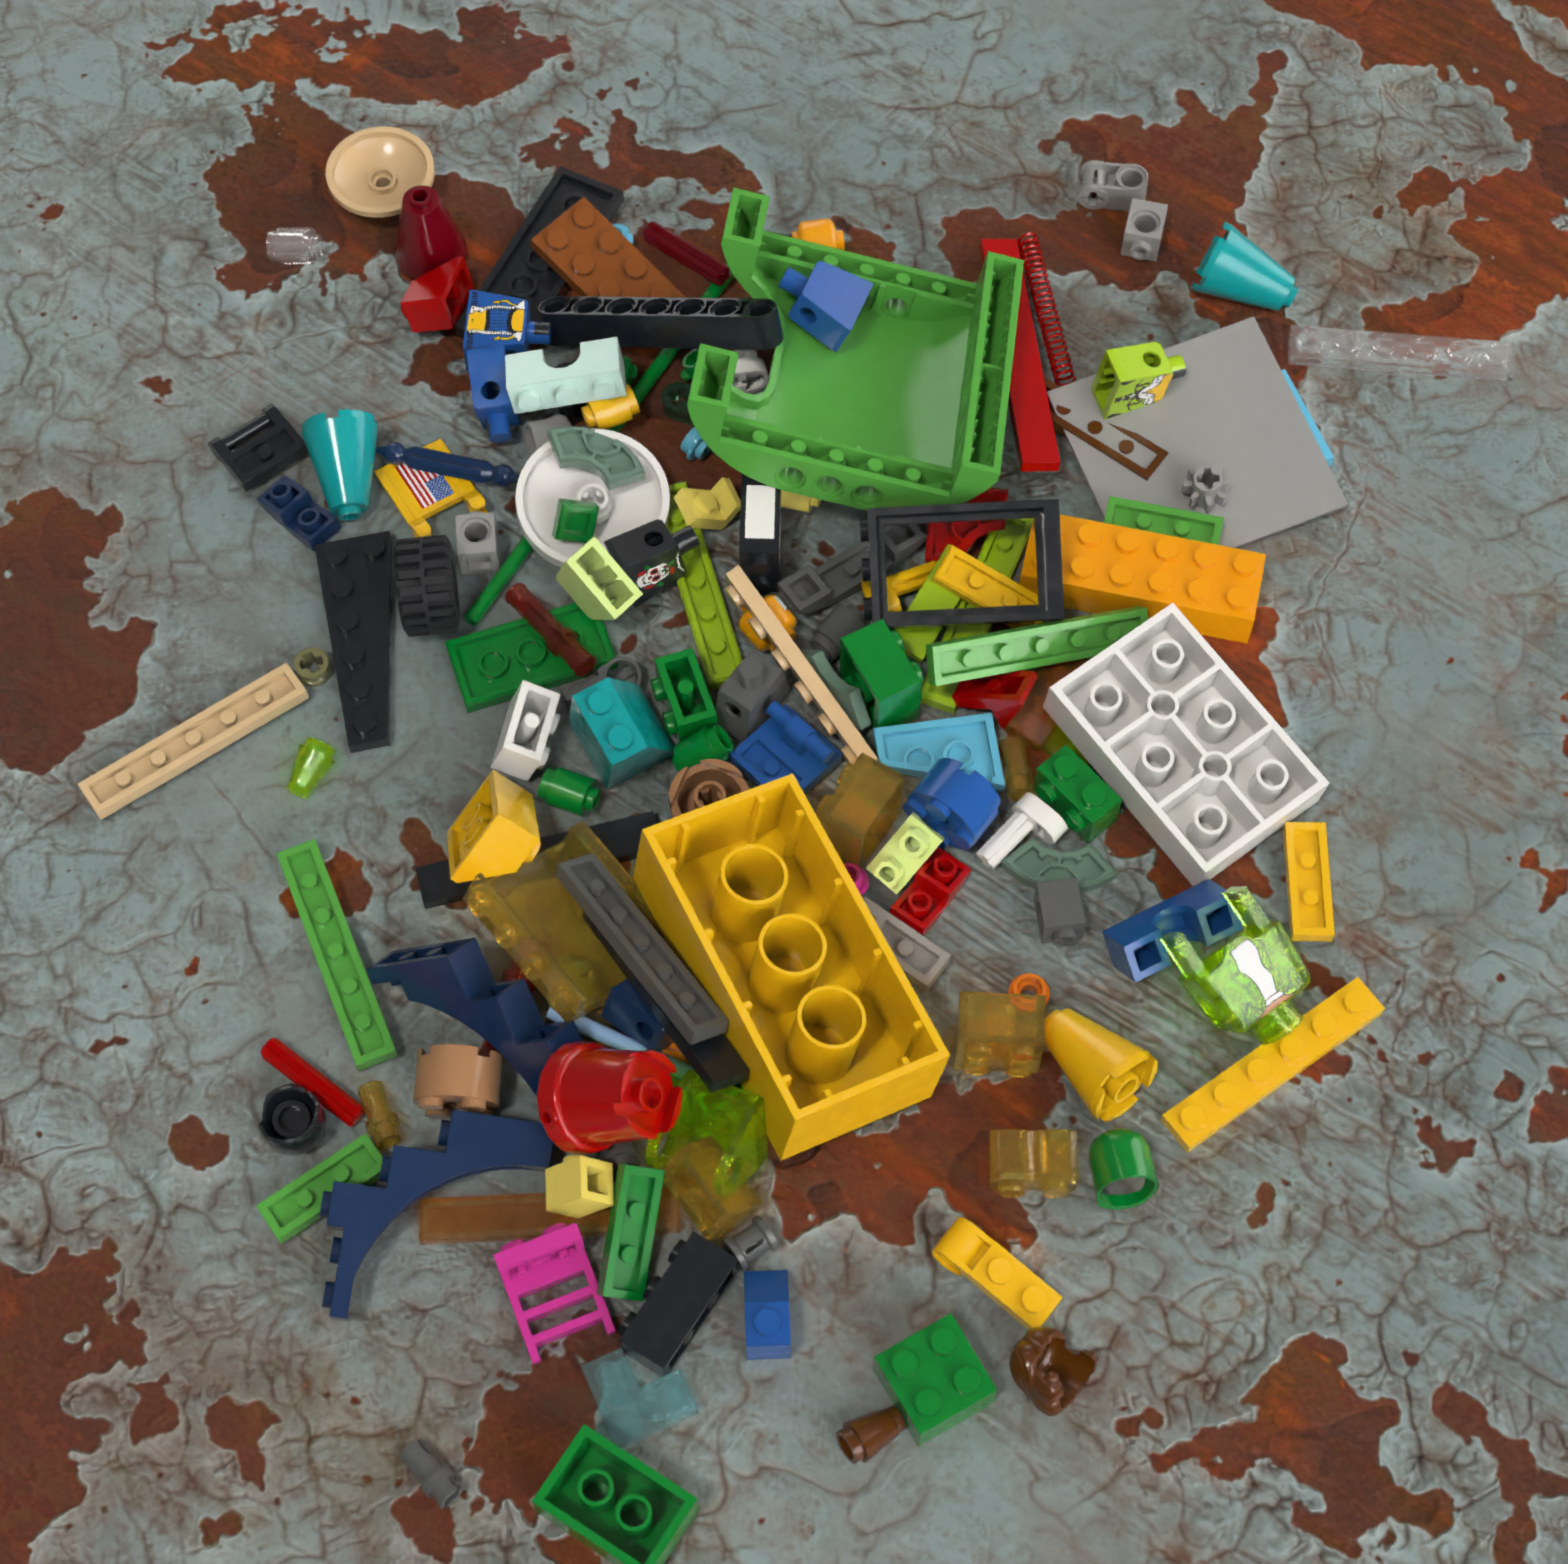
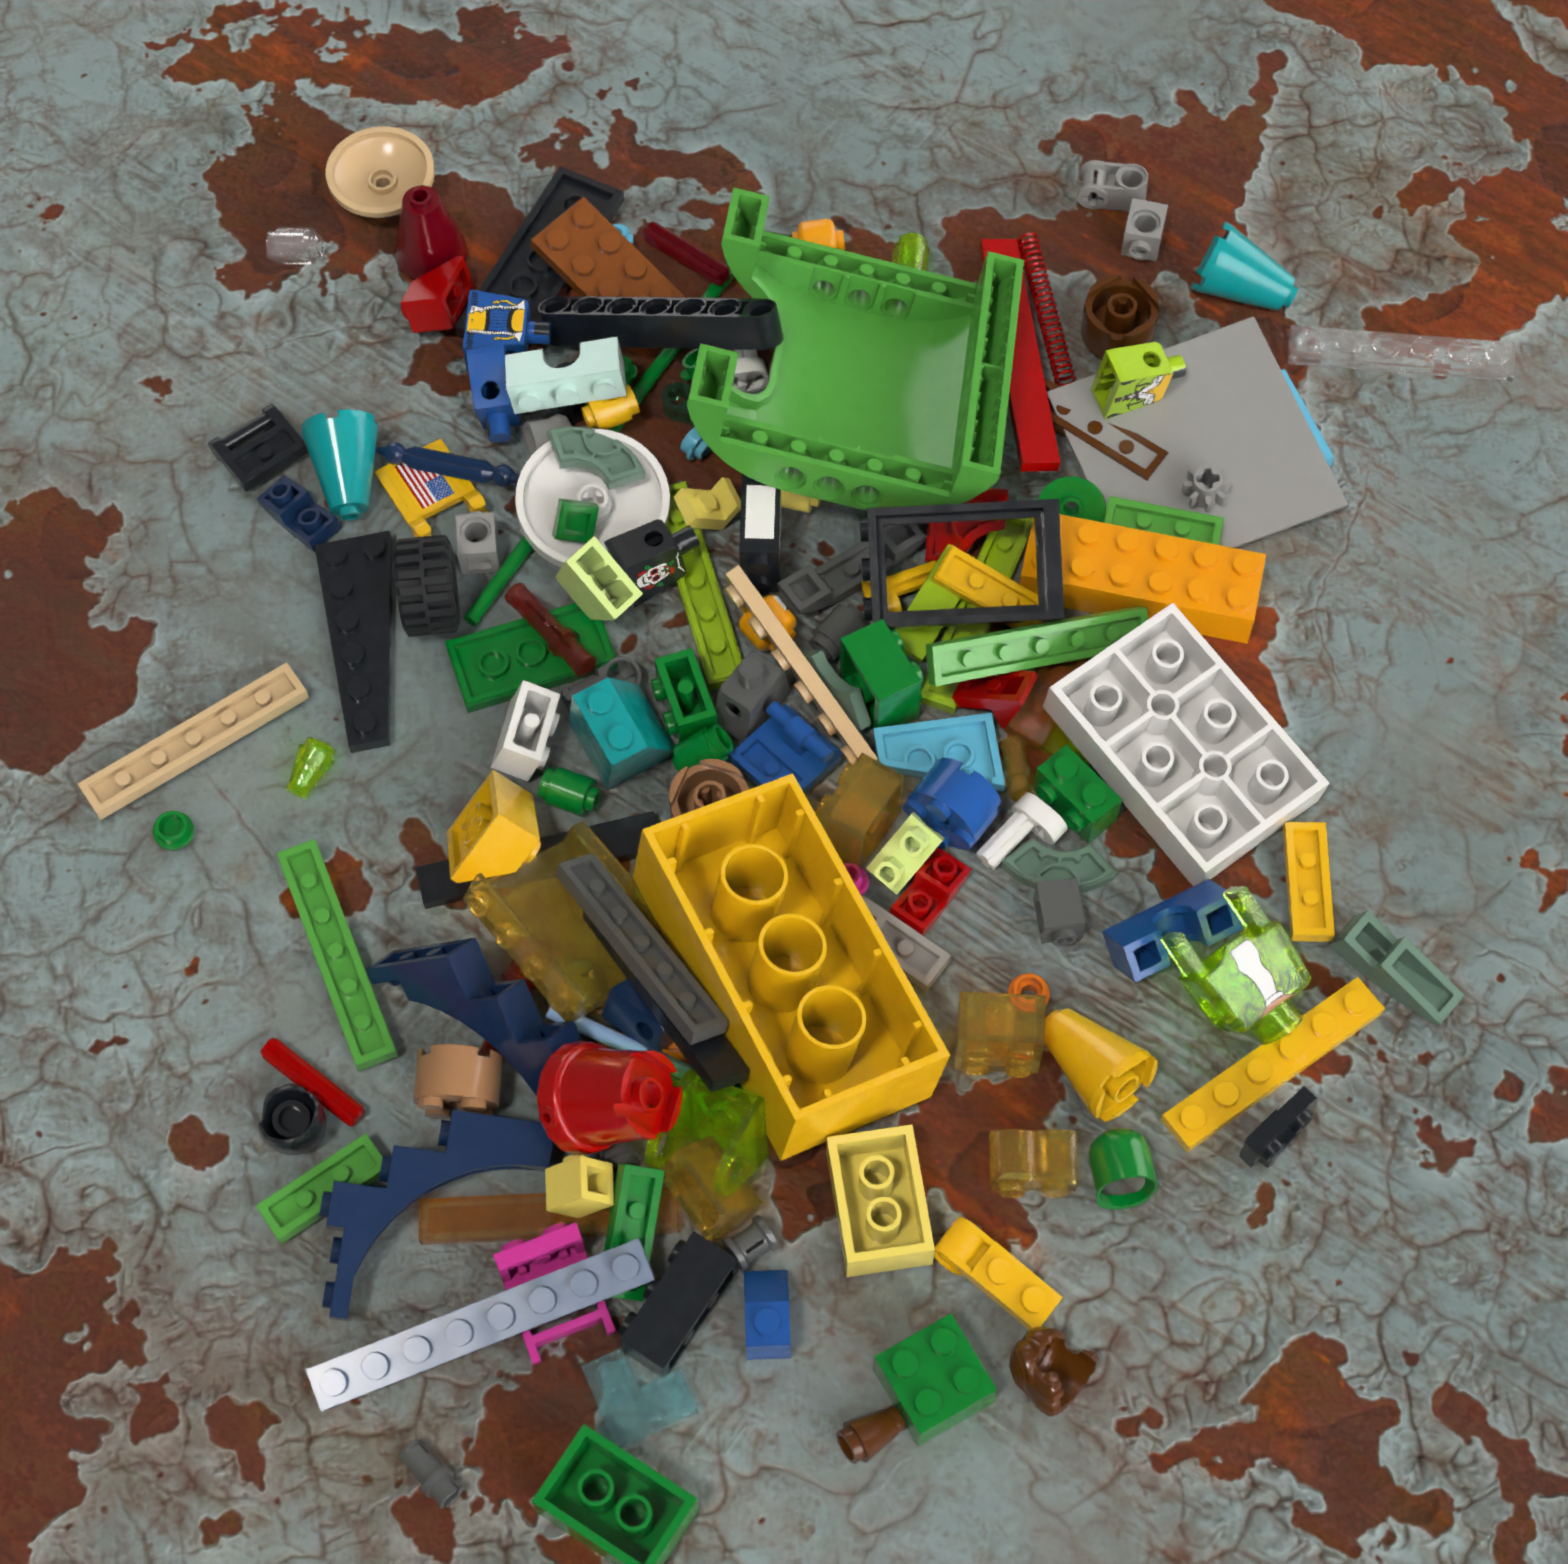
olive bush [293,647,332,687] -> none
clear yellow pin [358,1080,402,1150] -> none
torso [778,261,873,352] -> none
none -> green plate [153,811,194,851]
none -> plate [306,1238,655,1412]
none -> light yellow brick [826,1125,935,1277]
none -> clear neon green brick [892,233,930,271]
none -> green piece [1038,476,1106,522]
none -> reddish brown brick [1080,275,1159,358]
none -> black plate [1239,1086,1317,1168]
none -> sand green slope [1330,910,1464,1026]

